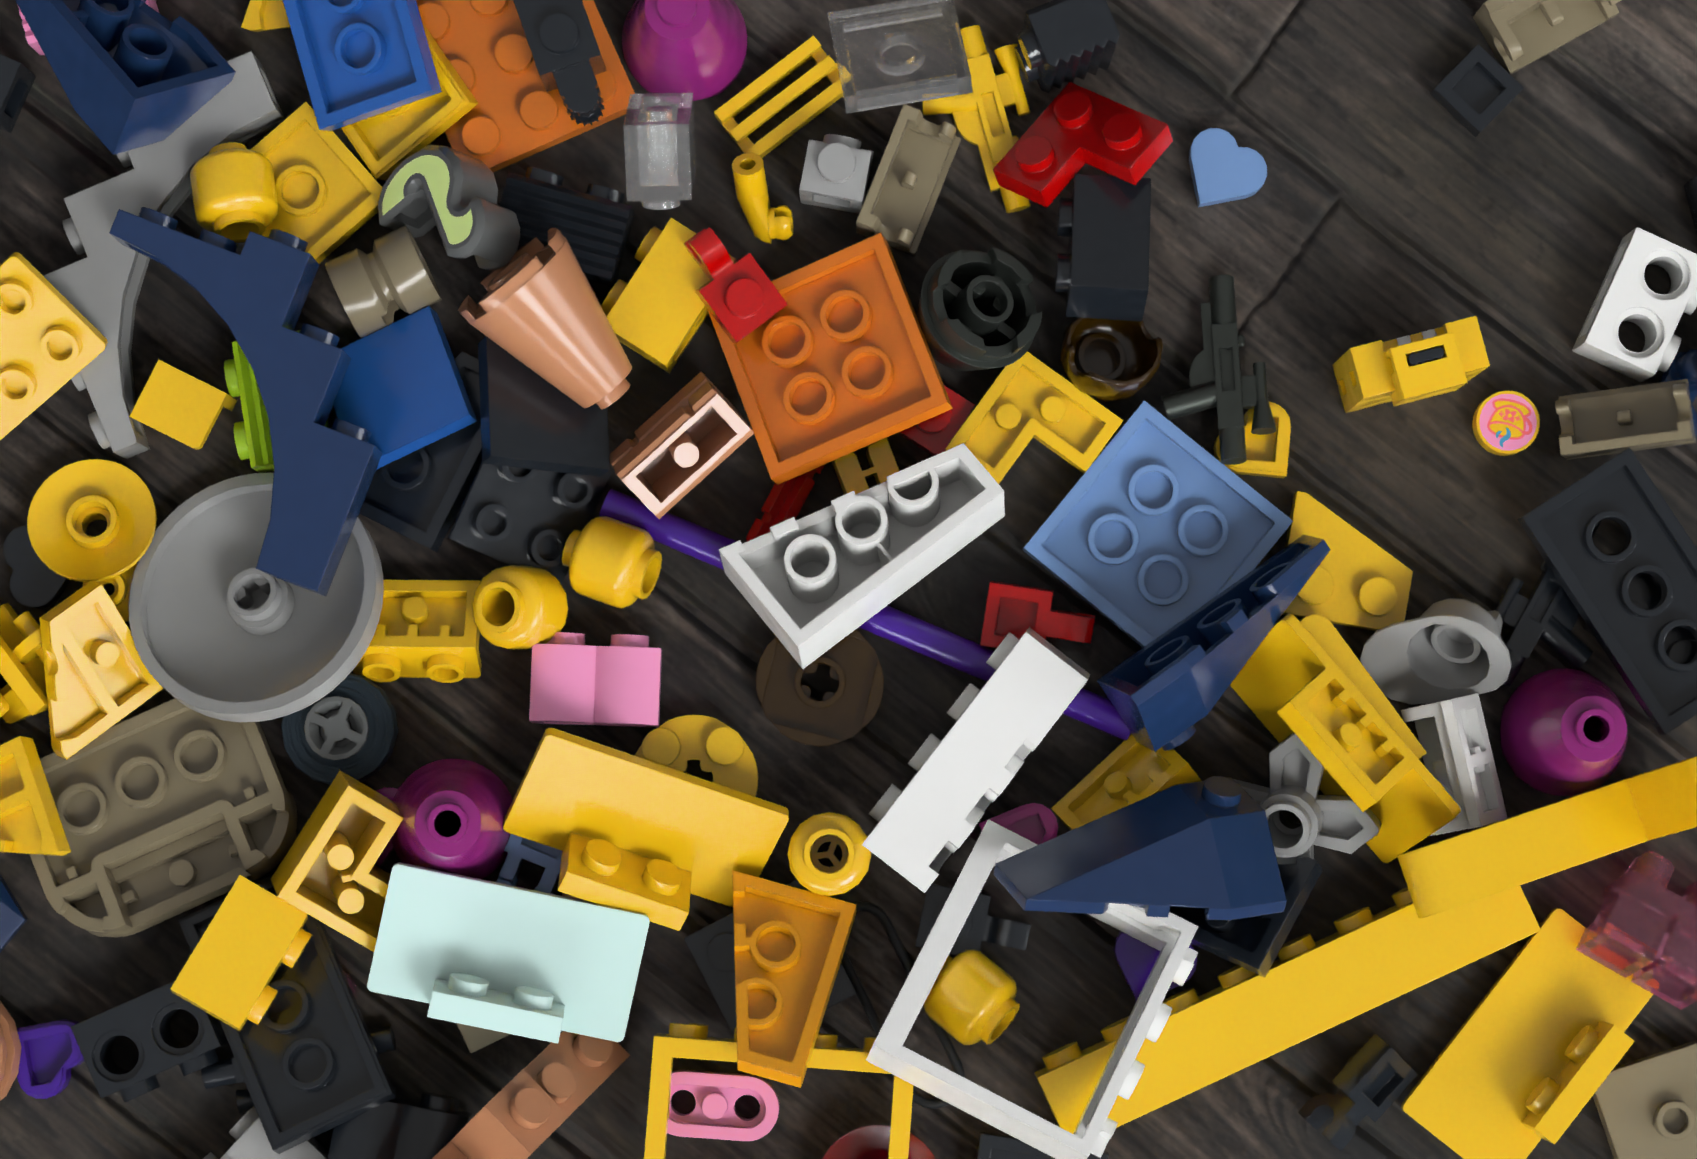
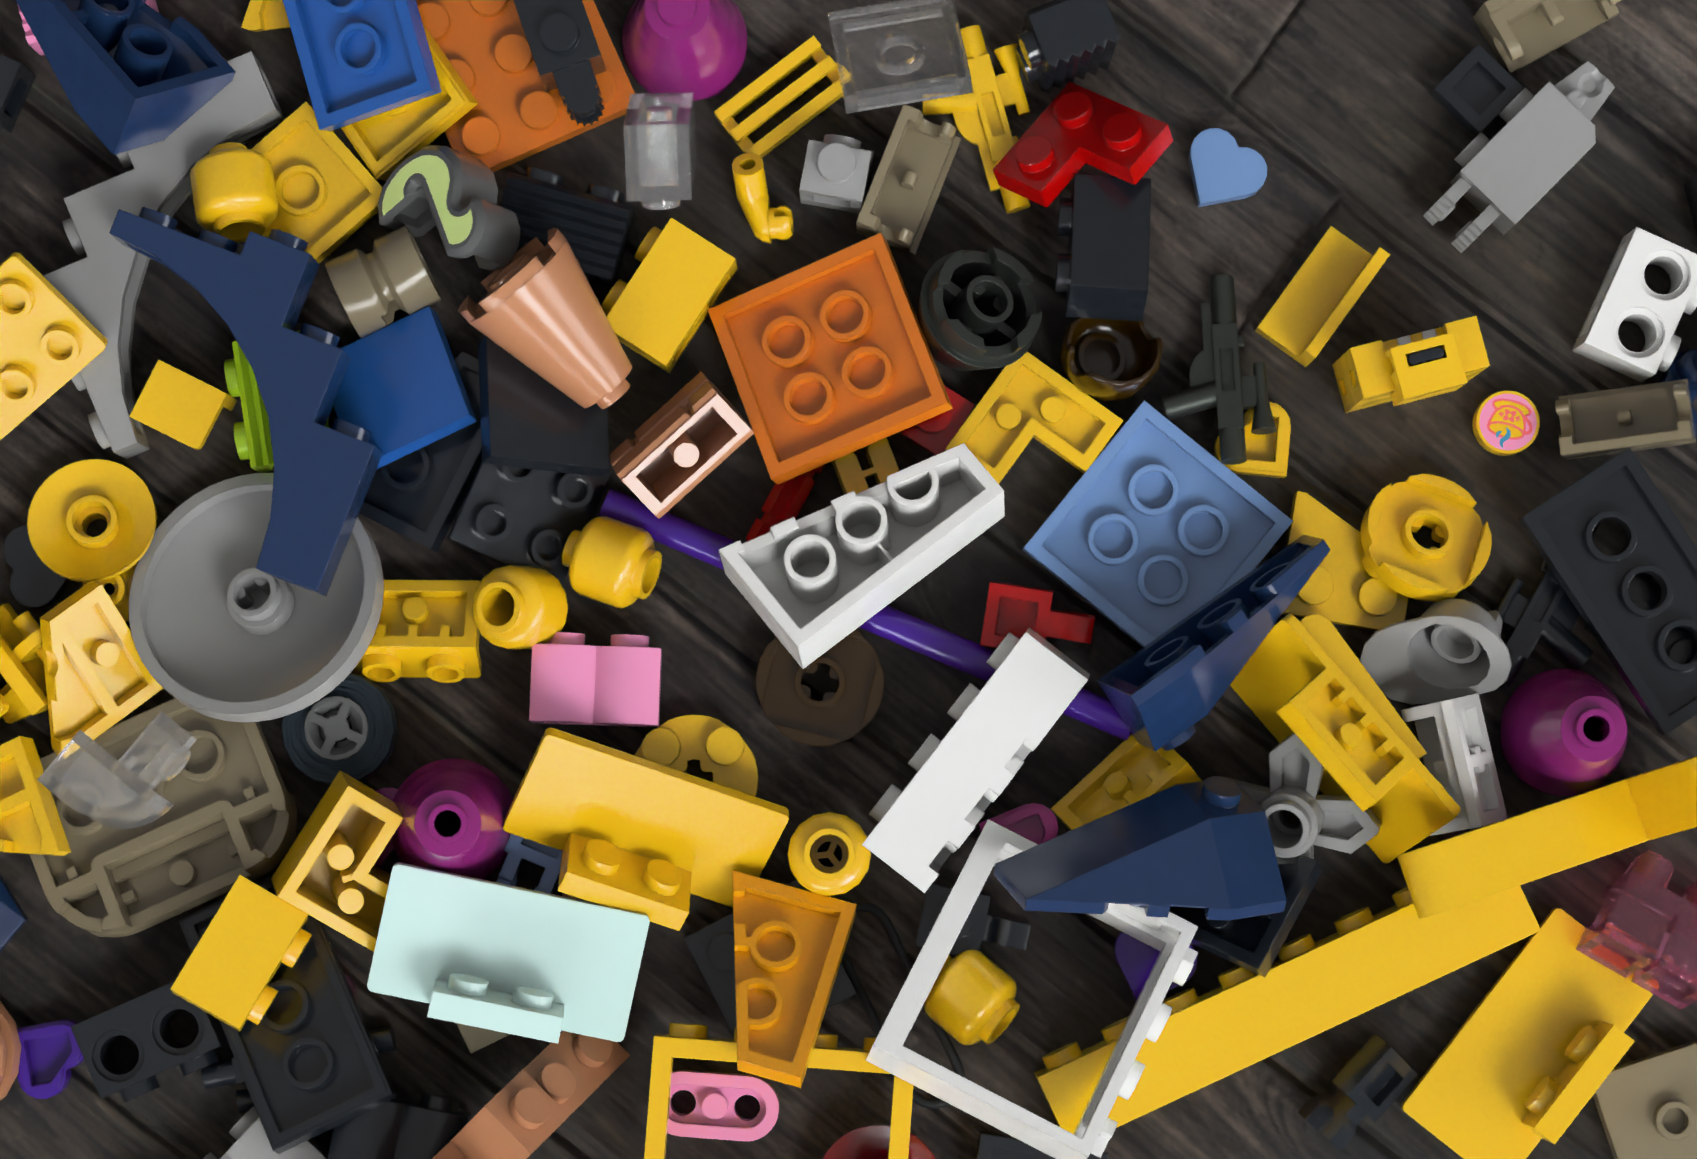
red plate [684,227,788,343] -> none
none -> clear brick [37,711,197,829]
none -> yellow panel [1255,226,1390,367]
none -> yellow plate [1360,474,1492,602]
none -> light grey hinge [1423,61,1615,253]

